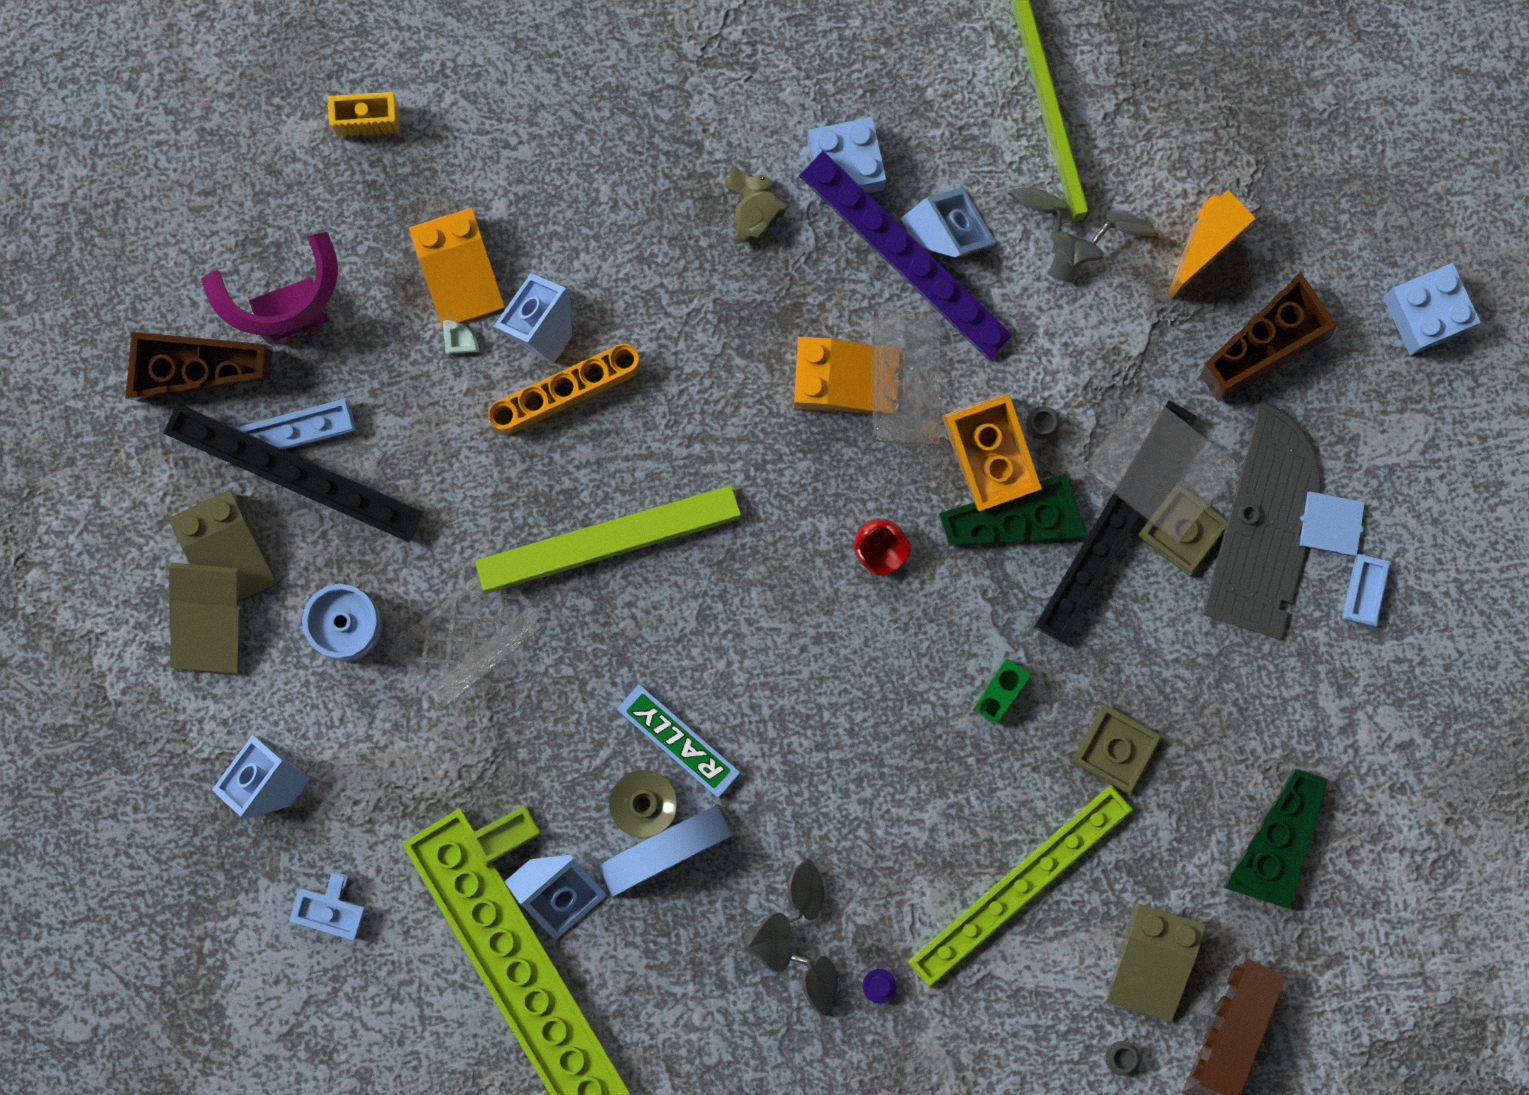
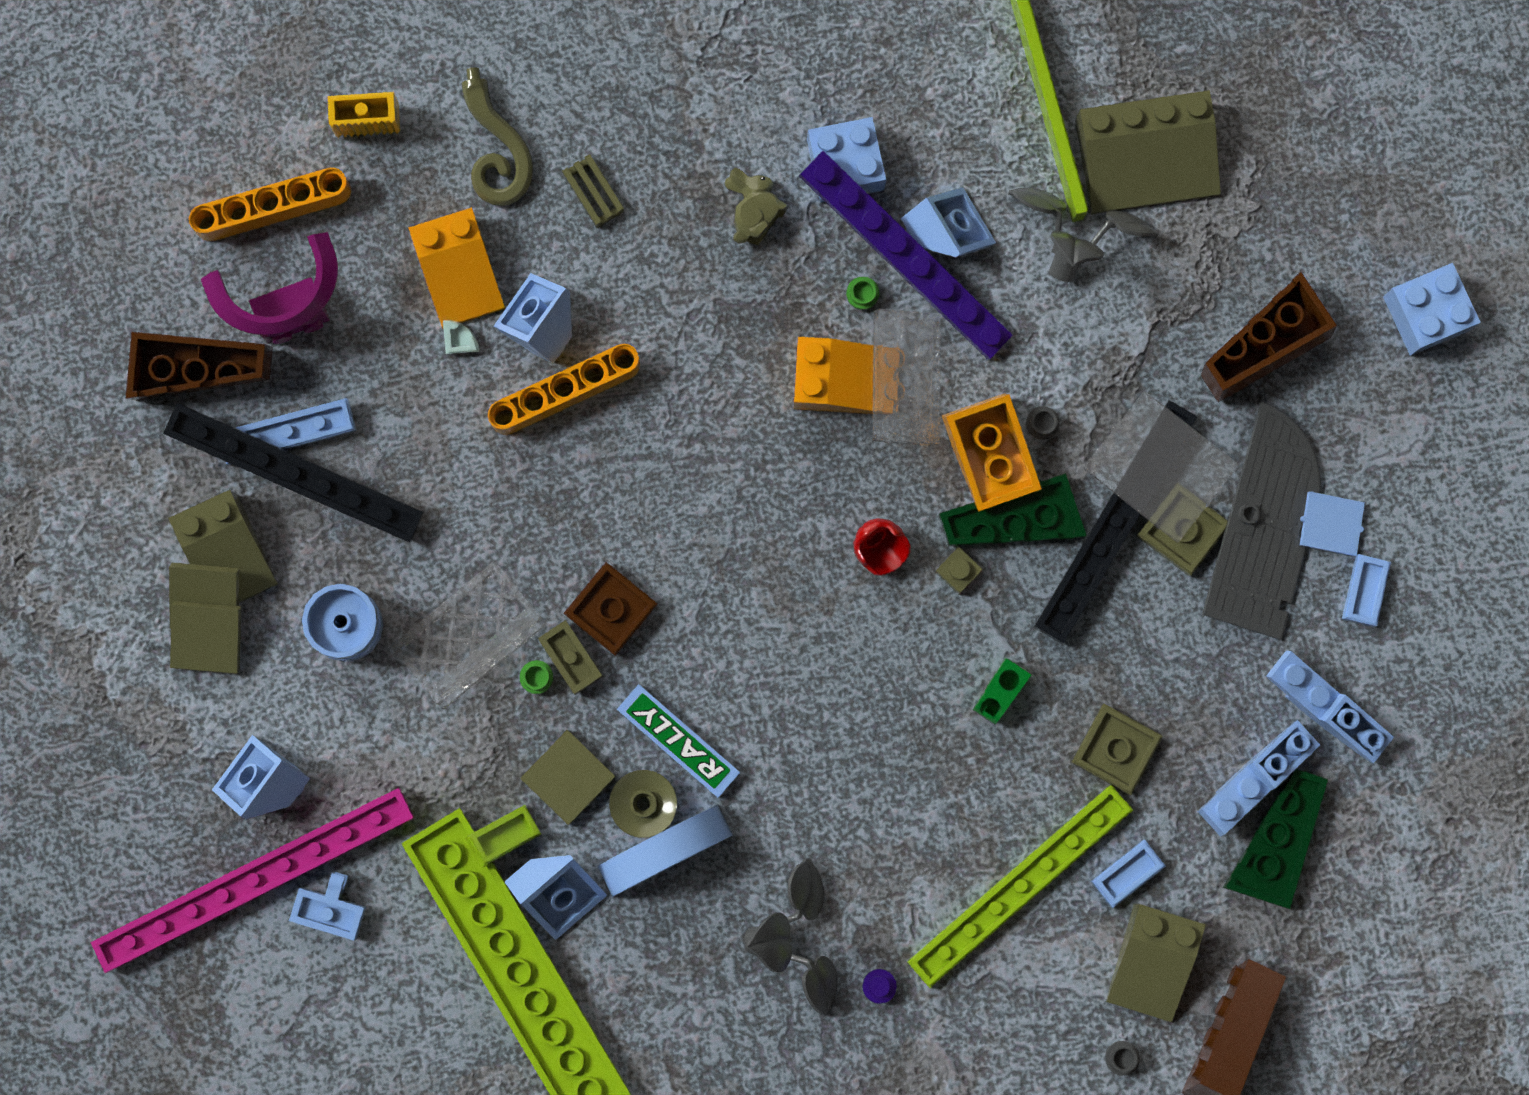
lime tile [474,485,741,594] -> none
light orange slope [1167,190,1256,299] -> none
none -> dark pink plate [90,788,415,973]
none -> light orange beam [189,167,351,241]
none -> olive plant [461,67,533,206]
none -> bright green plate [520,660,553,694]
none -> olive tile [520,730,616,825]
none -> olive plate [538,620,603,695]
none -> olive tile [562,154,625,228]
none -> reddish brown plate [563,562,658,656]
none -> bright green plate [846,277,879,310]
none -> olive plate [935,547,983,594]
none -> olive slope [1075,90,1221,215]
none -> light blue tile [1091,839,1166,908]
none -> light blue slope [1197,720,1320,837]
none -> light blue slope [1266,650,1394,763]

